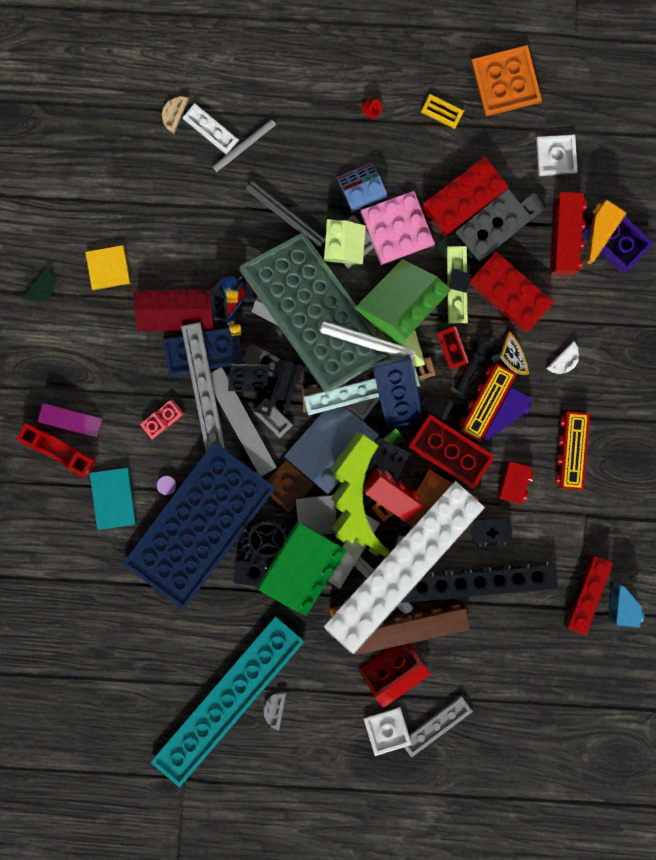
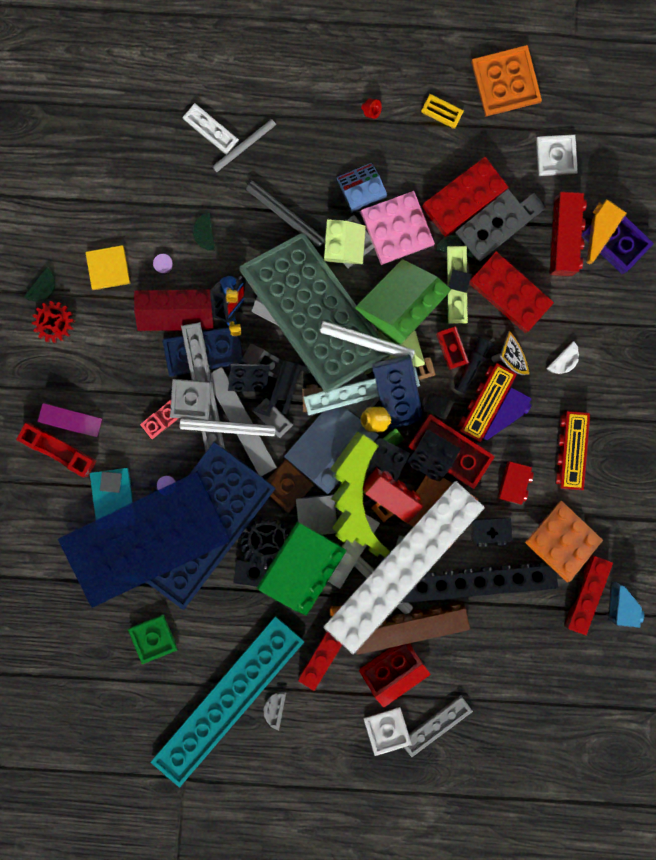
tan tile [162,96,189,134] -> none
none -> red gear [32,301,75,343]
none -> clear blue plate [58,472,231,608]
none -> dark grey tile [100,471,122,493]
none -> green plate [128,614,178,664]
none -> lavender tile [153,254,173,274]
none -> light grey tile [170,379,212,421]
none -> white axle [180,419,275,436]
none -> clear green tile [193,213,215,251]
none -> red arch [298,630,343,691]
none -> yellow head [361,407,391,432]
none -> black bracket [407,429,461,481]
none -> orange plate [525,501,603,582]

